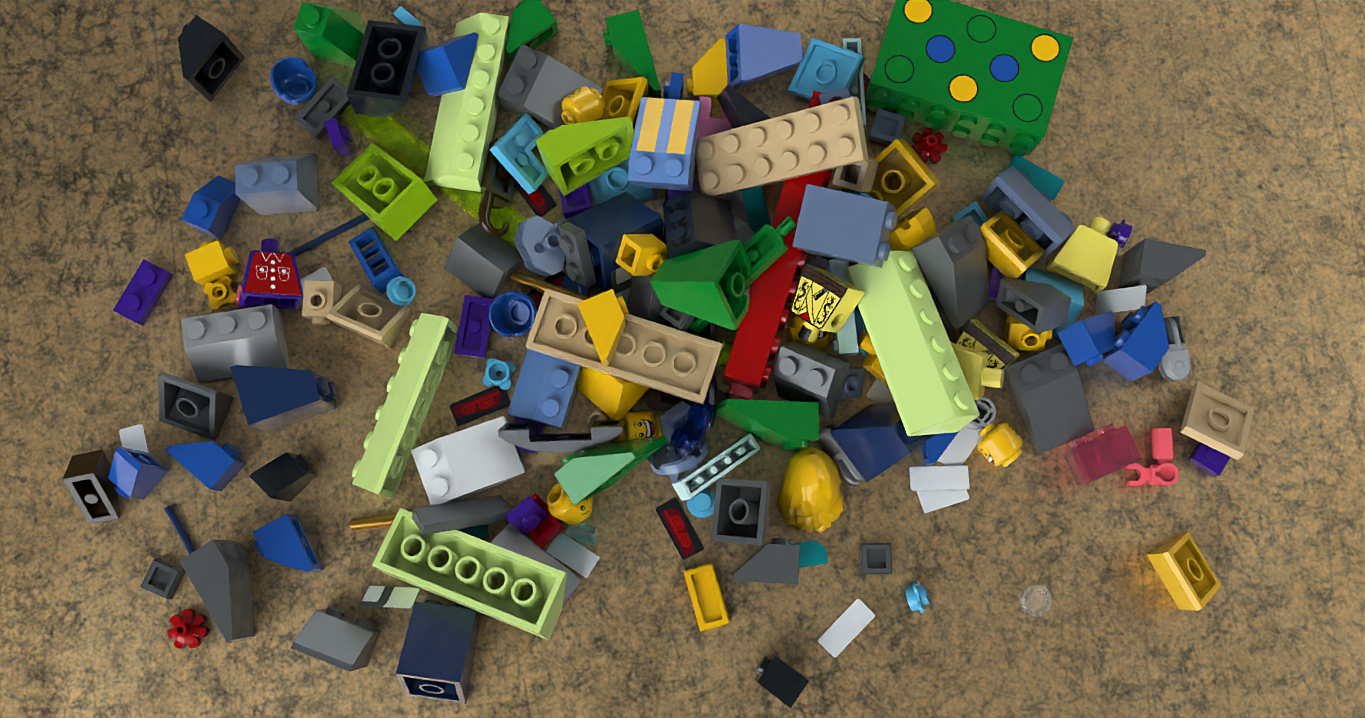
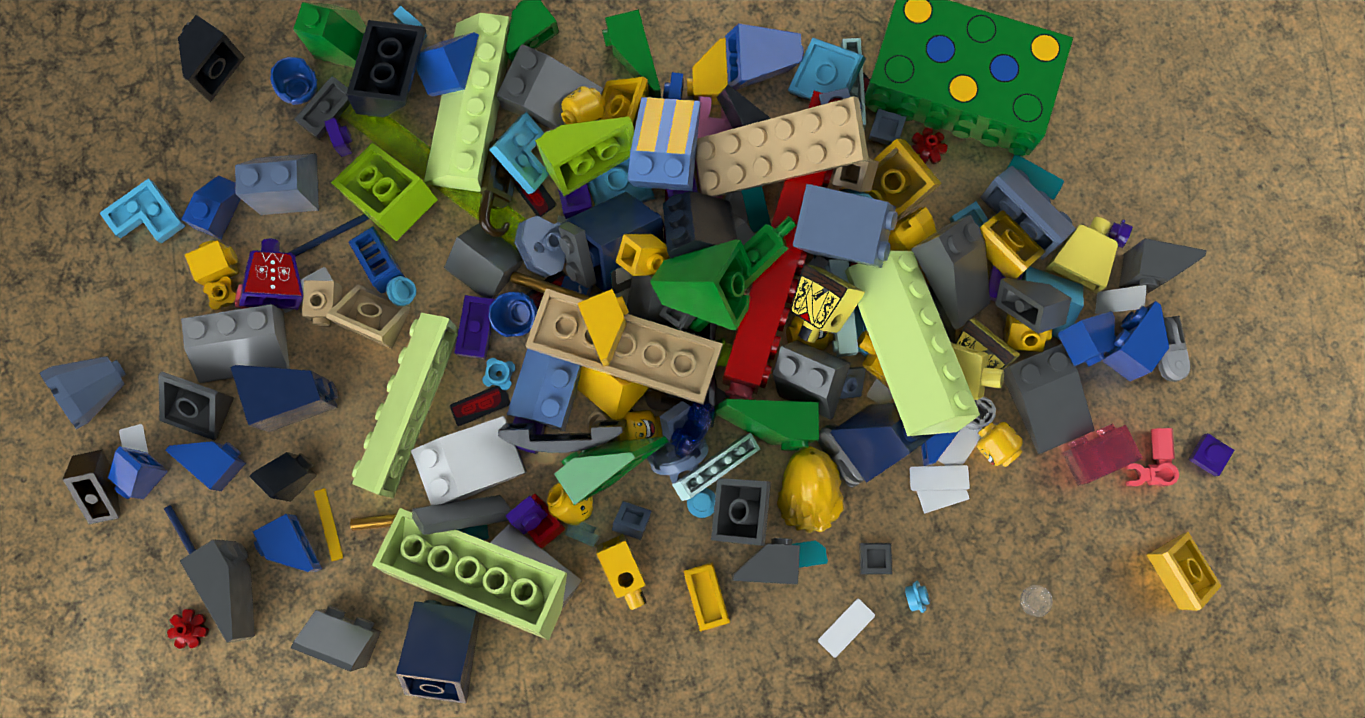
dark purple plate [113,259,173,326] -> none
dark grey tile [140,558,185,599] -> none
white sticker [360,586,420,609] -> none
white sticker [546,533,600,578] -> none
sticker [656,498,704,560] -> none
black slope [754,654,809,708] -> none
tan plate [1180,381,1255,460] -> none
none -> sand blue cone [39,356,126,430]
none -> medium azure plate [100,178,186,244]
none -> yellow sticker [314,488,343,562]
none -> yellow torso [596,534,647,610]
none -> sand blue plate [612,501,652,540]

